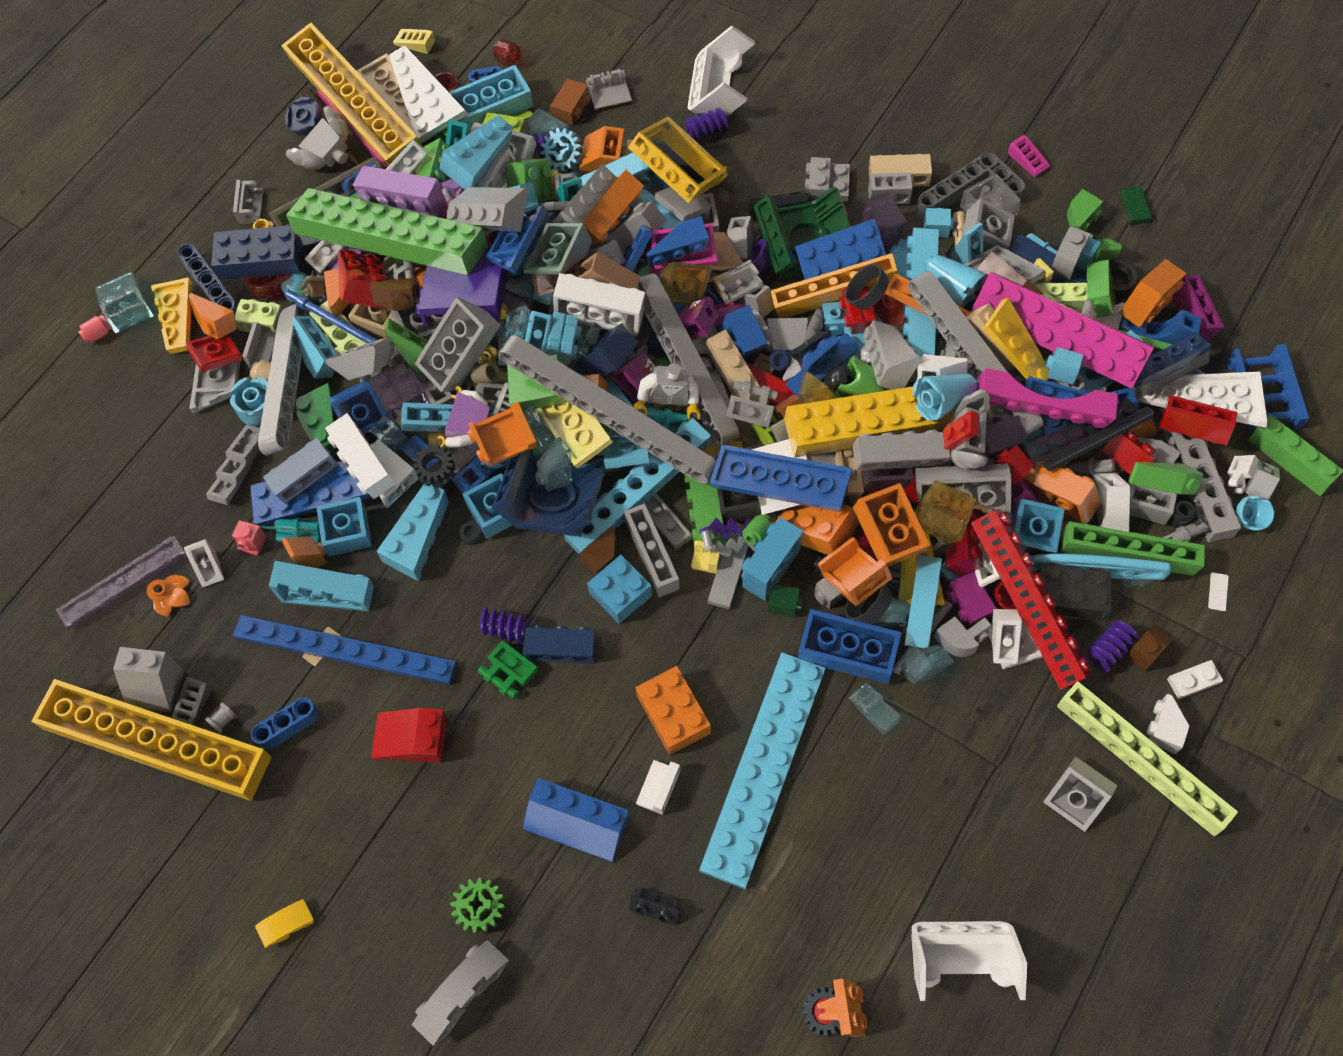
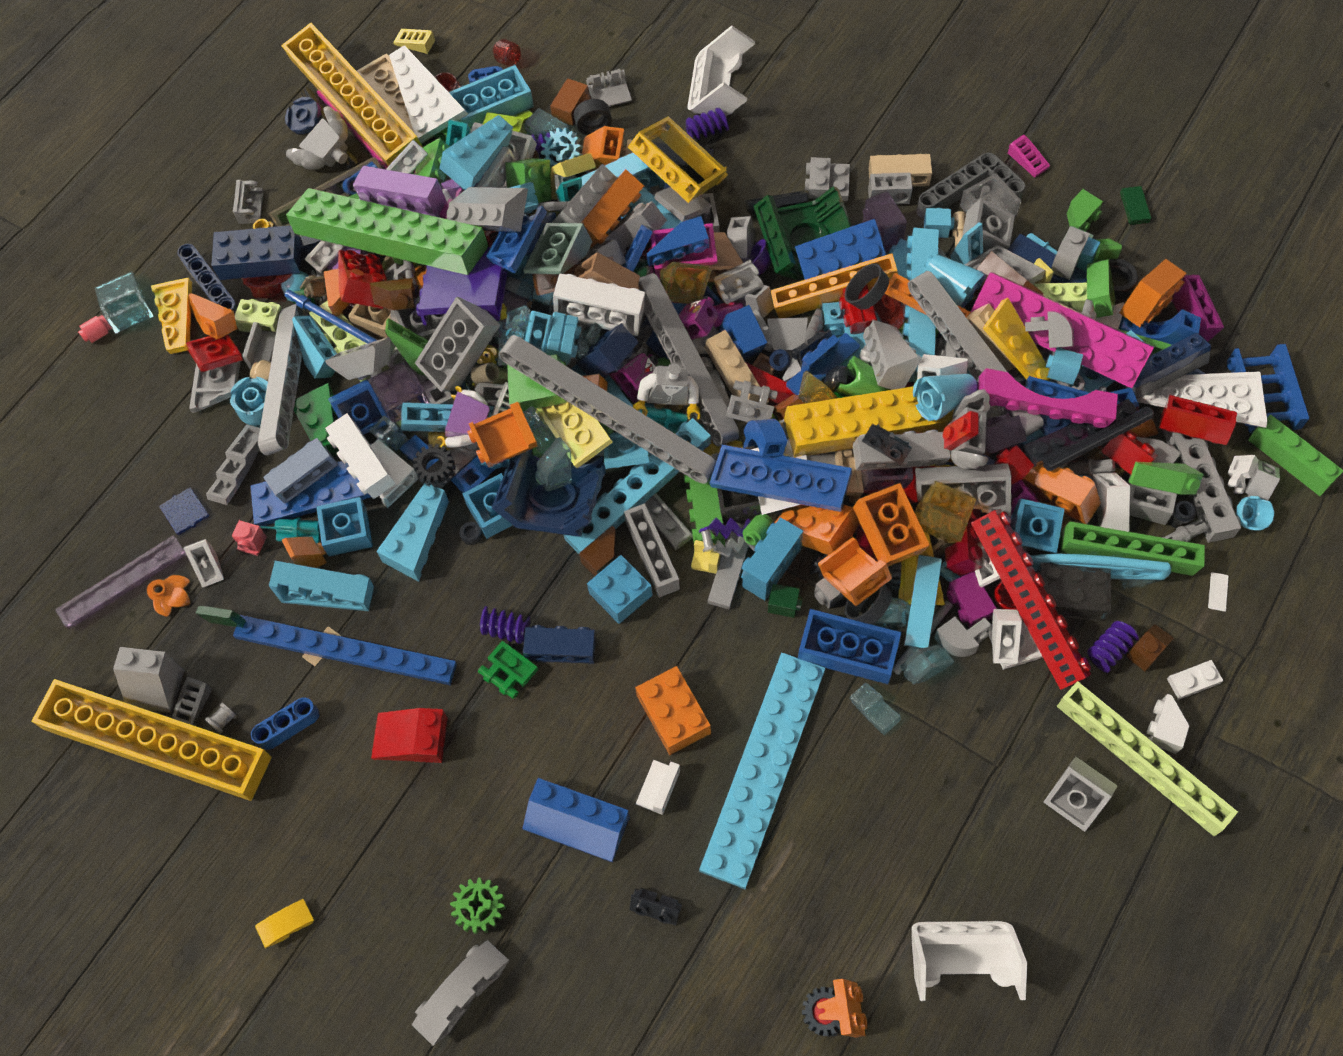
none -> clear blue piece [159,487,209,535]
none -> dark green tile [196,606,246,628]
none -> light yellow slope [551,153,596,177]
none -> black tyre [574,99,612,135]
none -> blue arch [743,419,788,457]
none -> black hinge [862,423,912,465]
none -> light grey brick [1025,311,1074,348]

